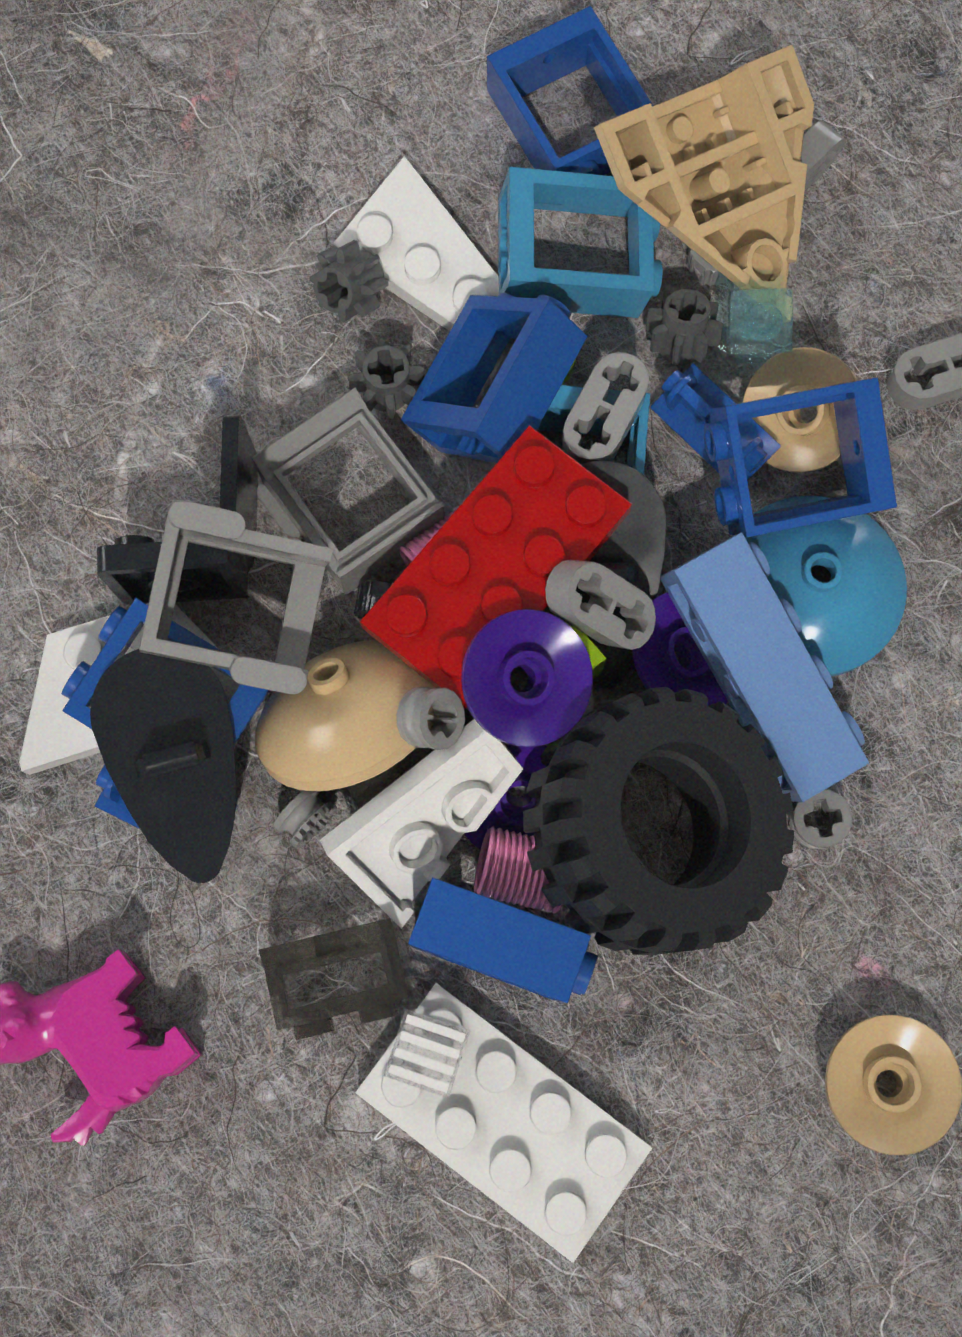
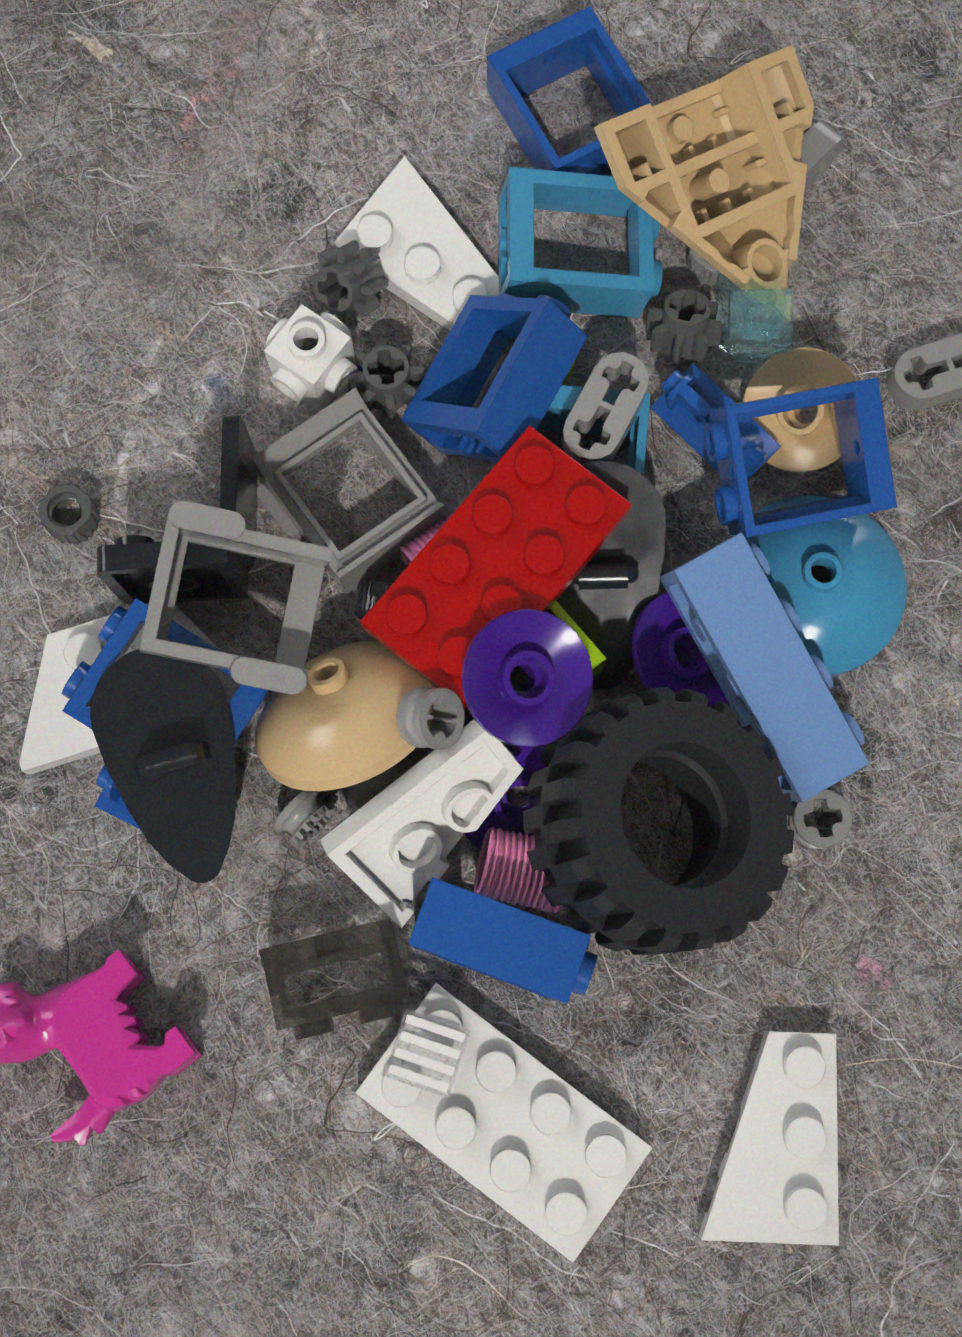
light grey beam [545,560,656,650] -> none
tan dish [825,1015,962,1155] -> none
none -> dark grey axle [38,483,100,545]
none -> white brick [264,304,357,411]
none -> white wing [698,1031,839,1246]

